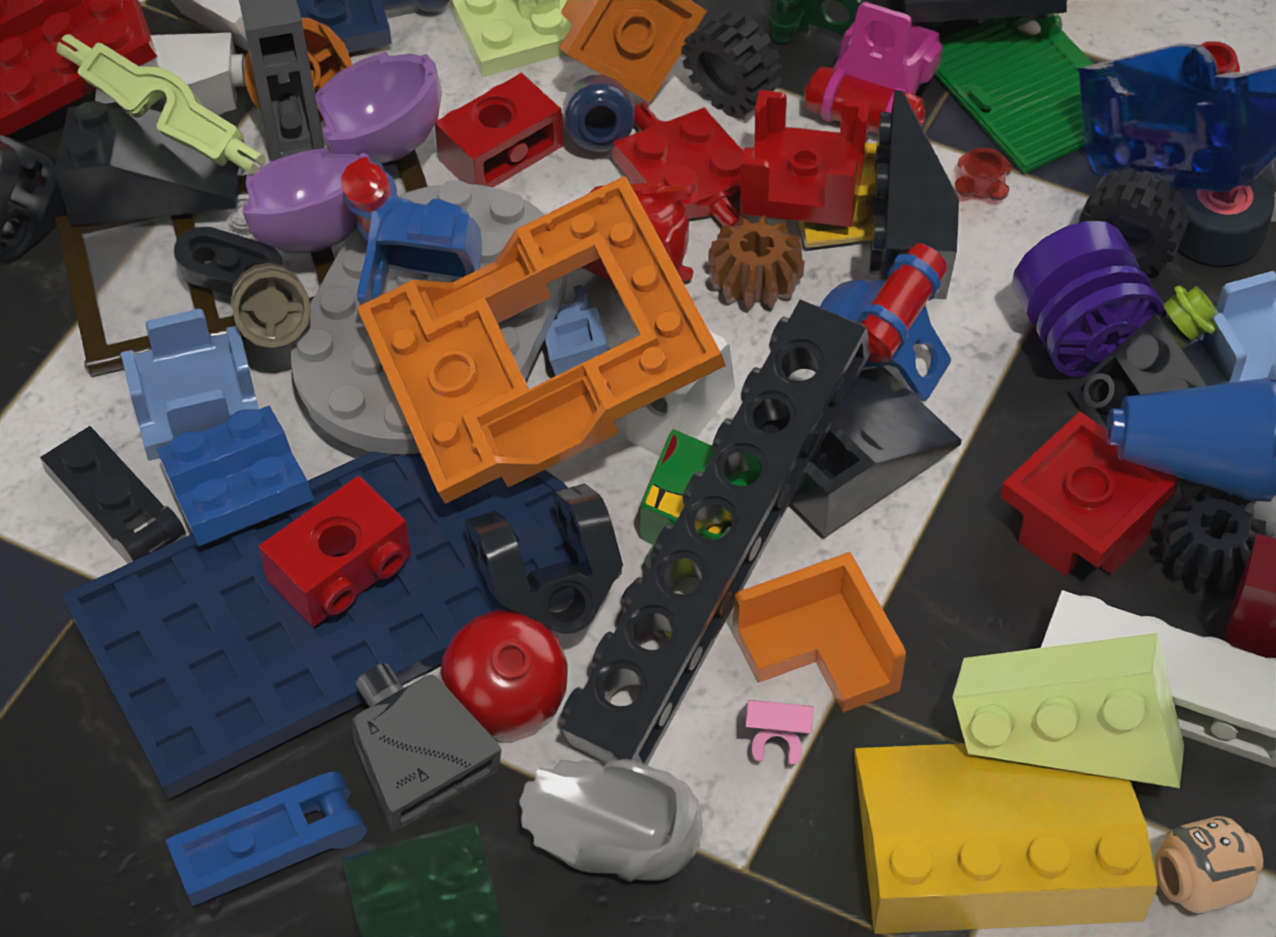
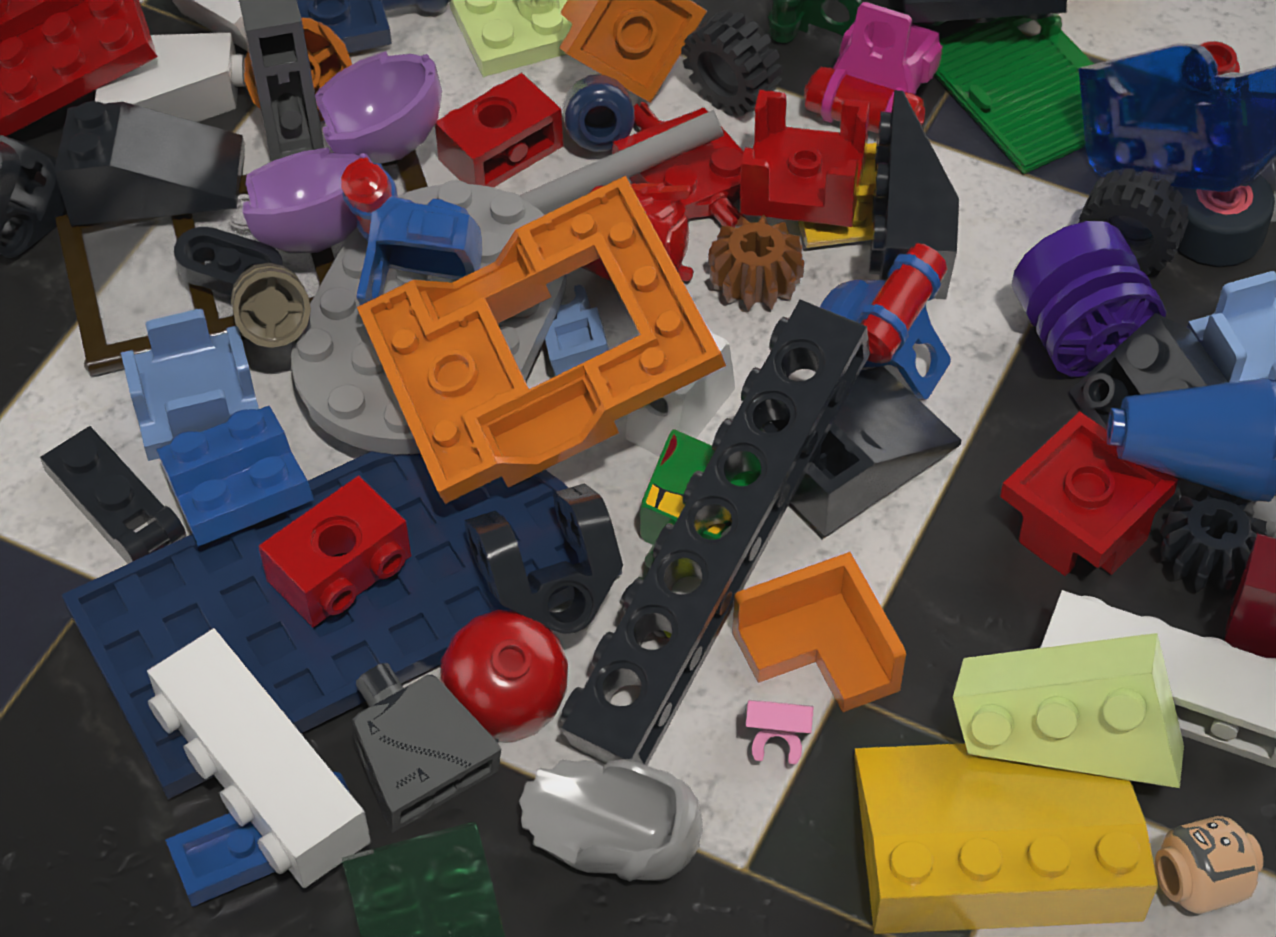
yellowish green piece [57,34,266,175] -> none
clear red plate [954,148,1012,201] -> none
lime plate [1163,285,1218,341] -> none
none -> white brick [147,629,371,888]
none -> light grey piece [519,110,725,215]

